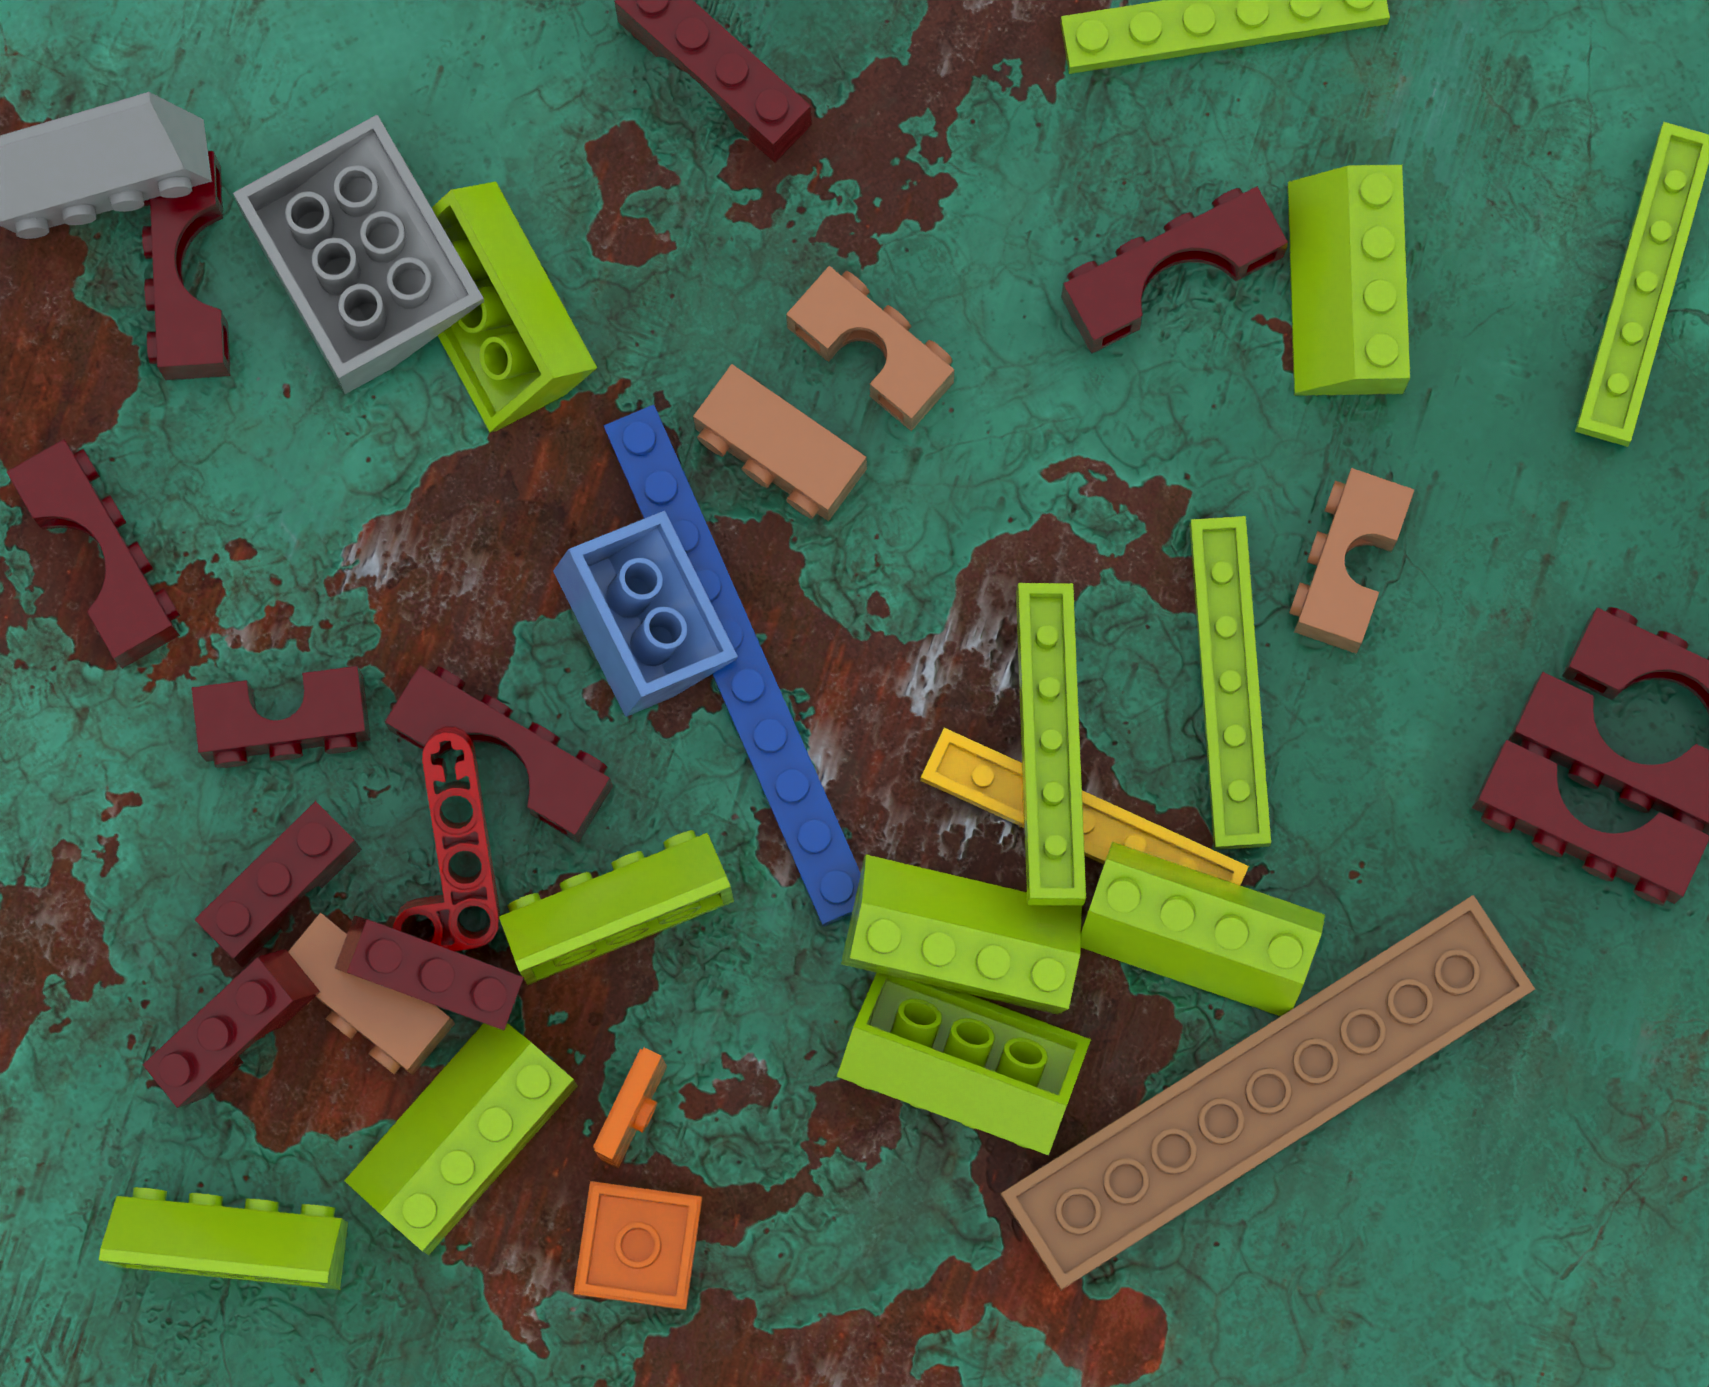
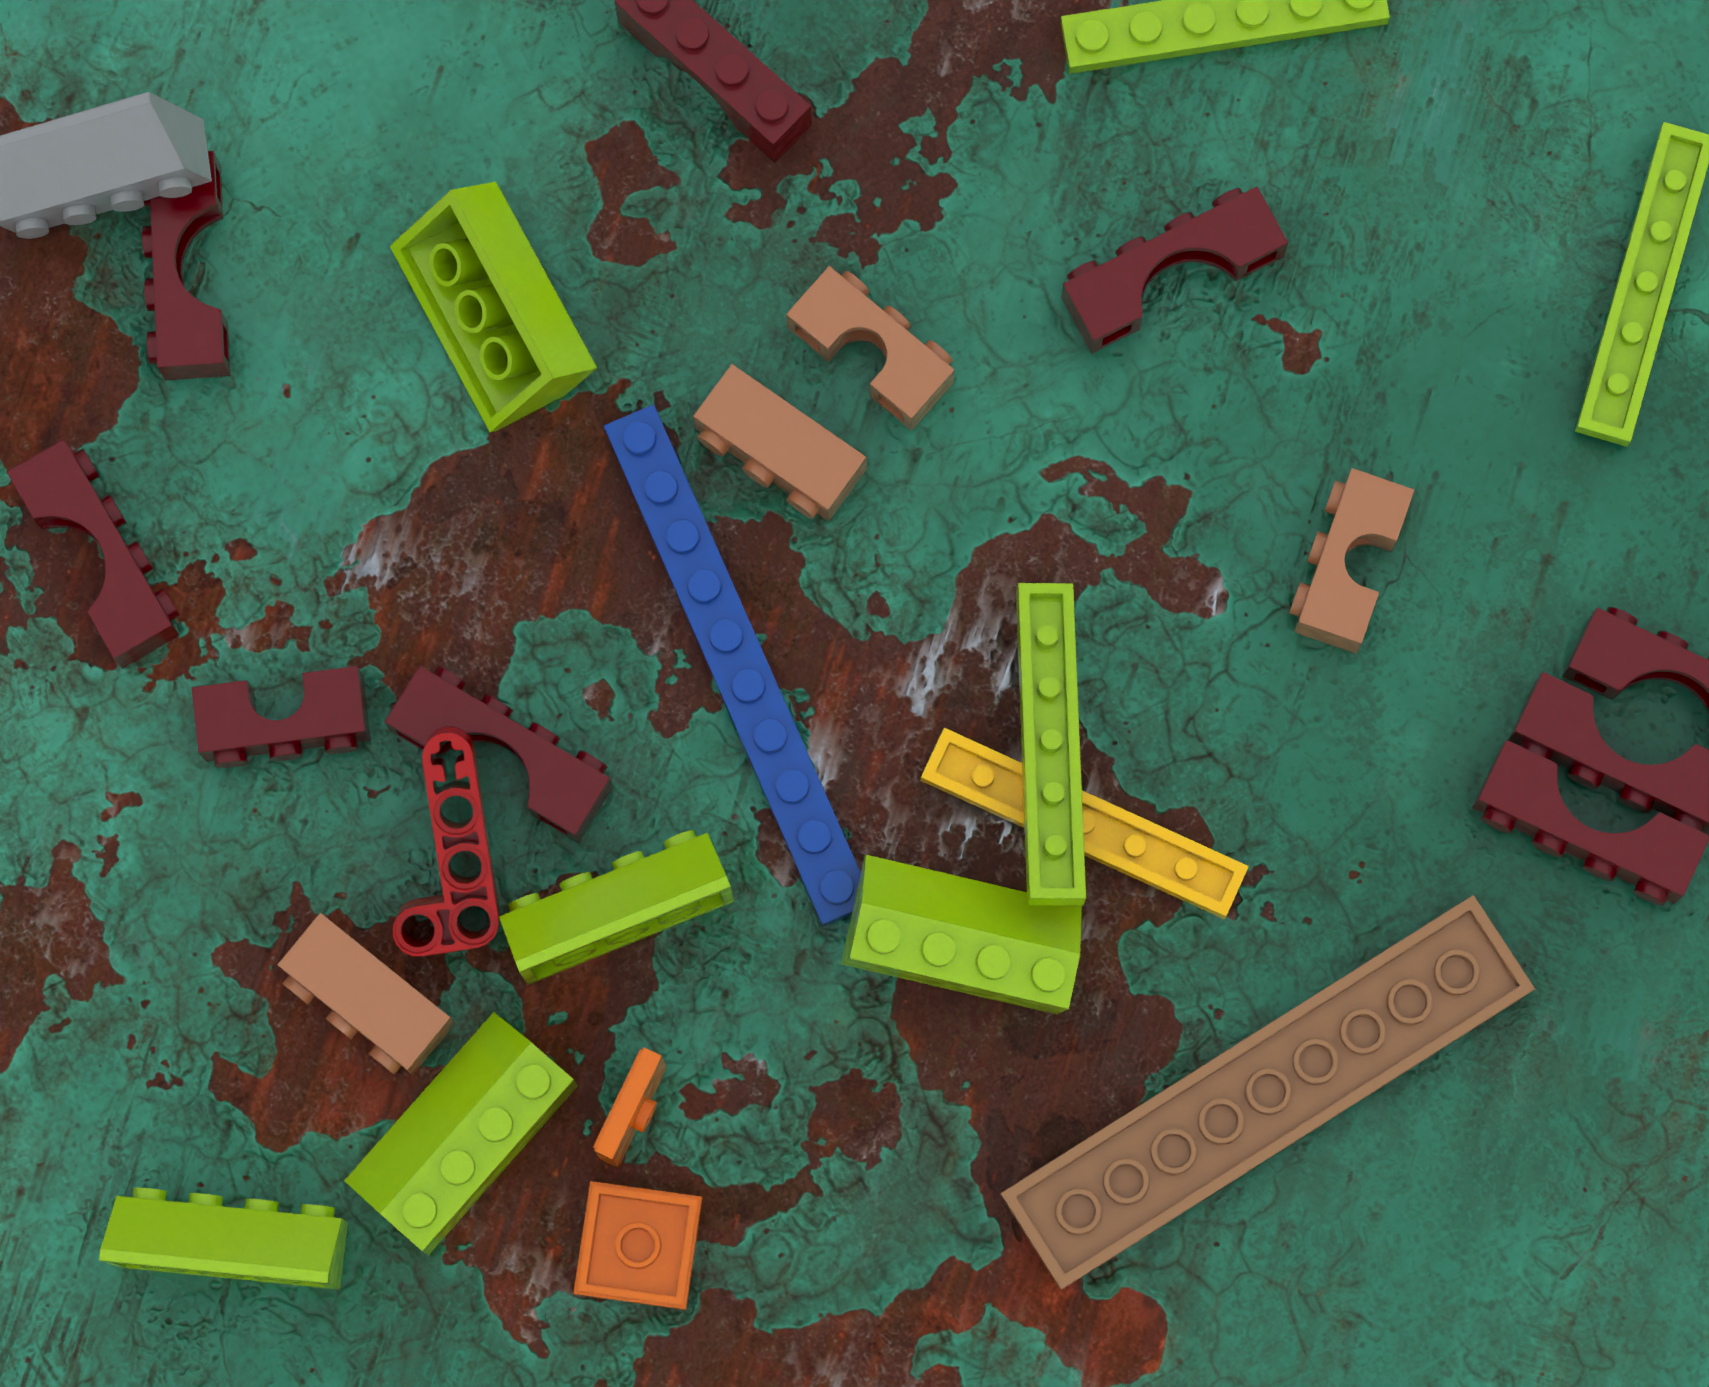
dark red arch [142,949,320,1108] -> none
dark red arch [194,801,362,967] -> none
light grey slope [233,115,484,394] -> none
dark red arch [335,915,524,1030] -> none
medium blue slope [553,511,738,717] -> none
lime slope [837,973,1091,1156] -> none
lime slope [1081,842,1325,1016] -> none
lime plate [1189,516,1271,850] -> none
lime slope [1287,165,1410,396] -> none

